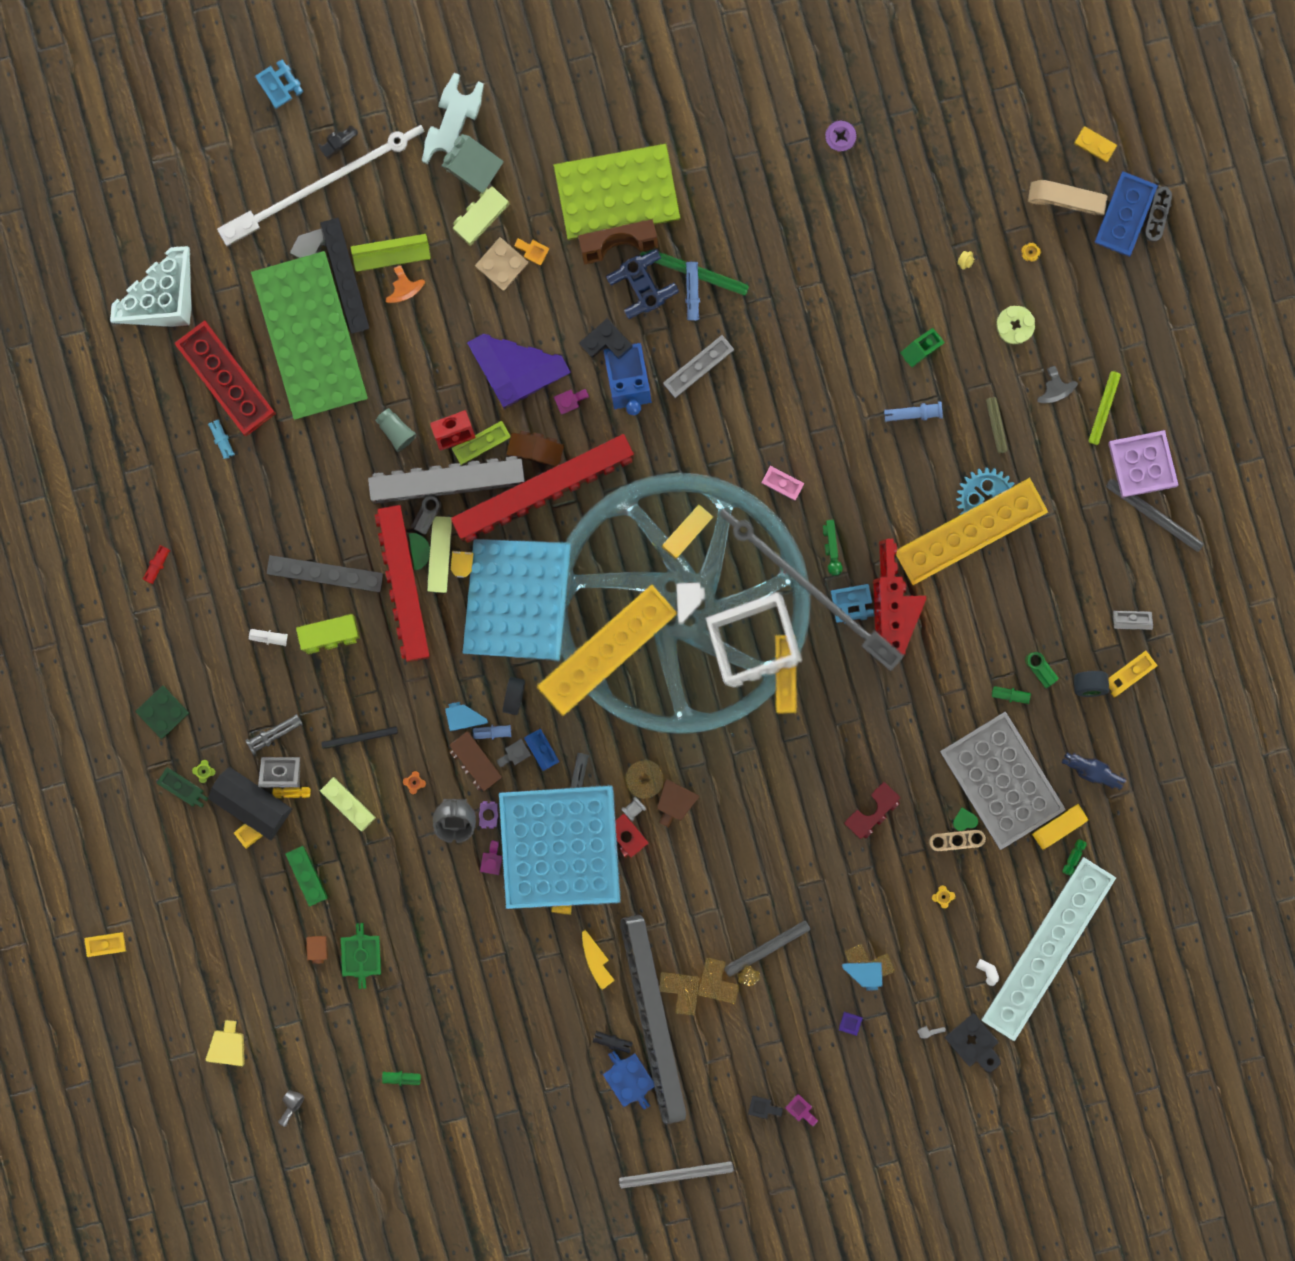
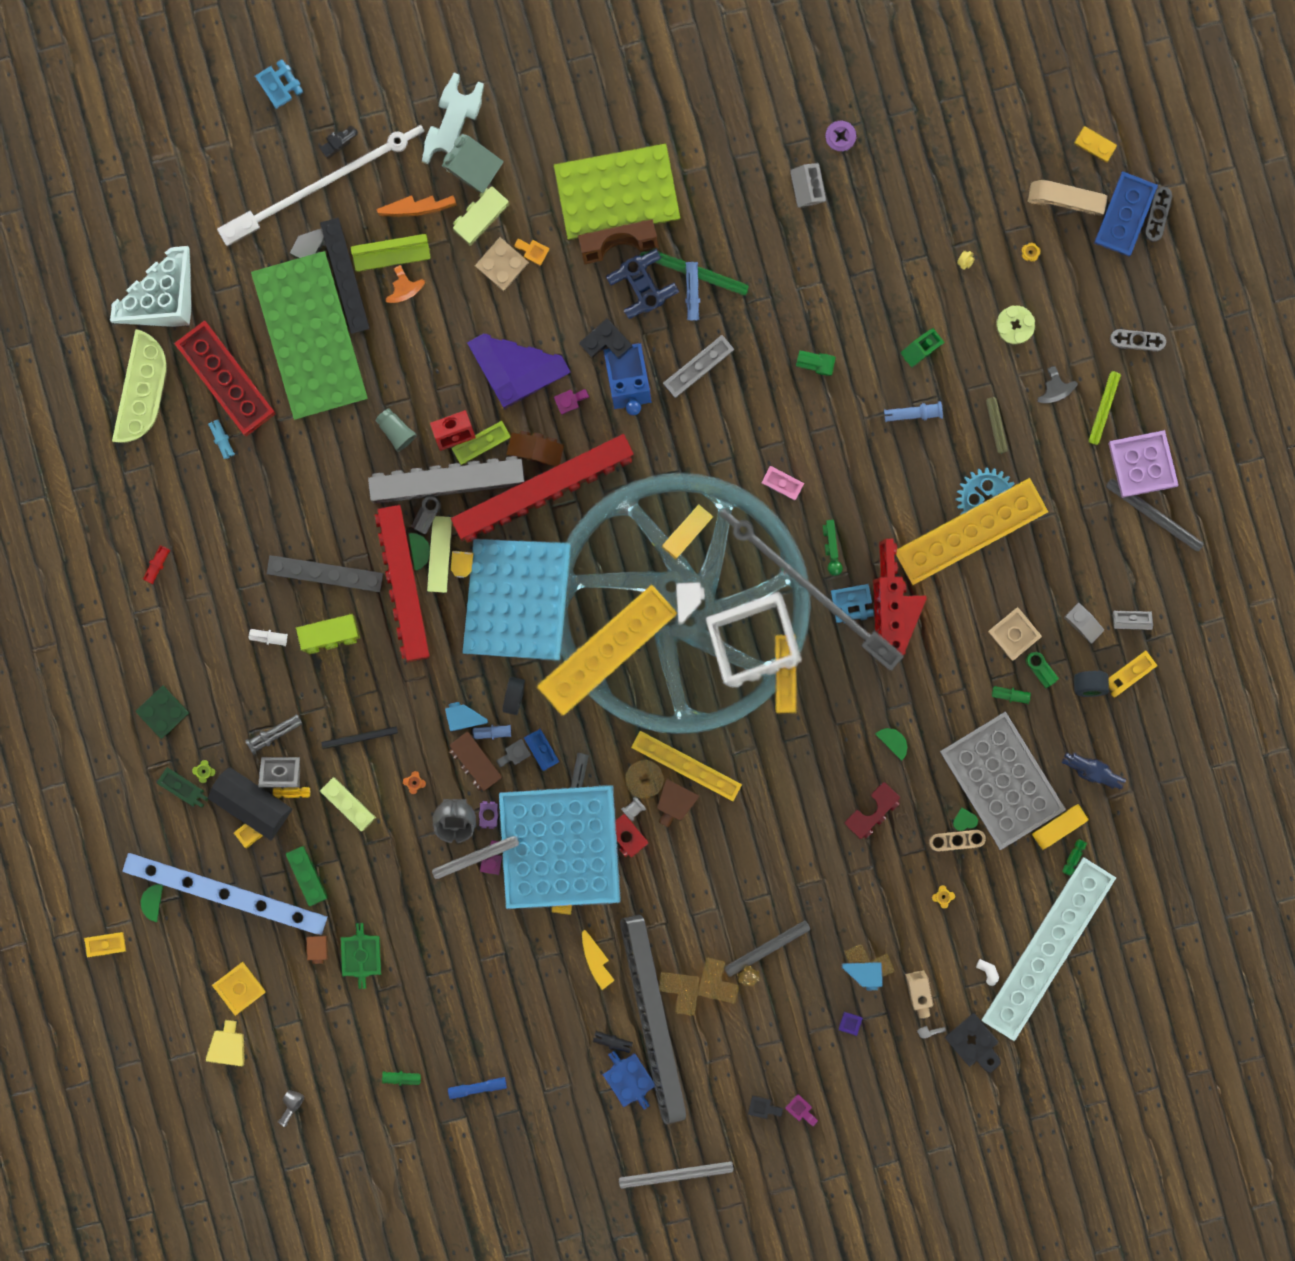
none -> yellowish green plate [112,329,167,443]
none -> light blue beam [122,853,327,935]
none -> green tile [141,884,163,922]
none -> yellow tile [212,962,266,1016]
none -> orange slope [376,195,457,217]
none -> light grey axle [432,836,519,879]
none -> blue piece [448,1077,507,1099]
none -> yellow plate [631,731,742,801]
none -> light grey brick [790,163,826,207]
none -> green piece [796,350,836,376]
none -> green tile [875,728,908,761]
none -> tan torso [905,970,933,1018]
none -> tan plate [988,607,1042,661]
none -> light grey slope [1064,603,1104,644]
none -> light grey beam [1110,329,1166,351]

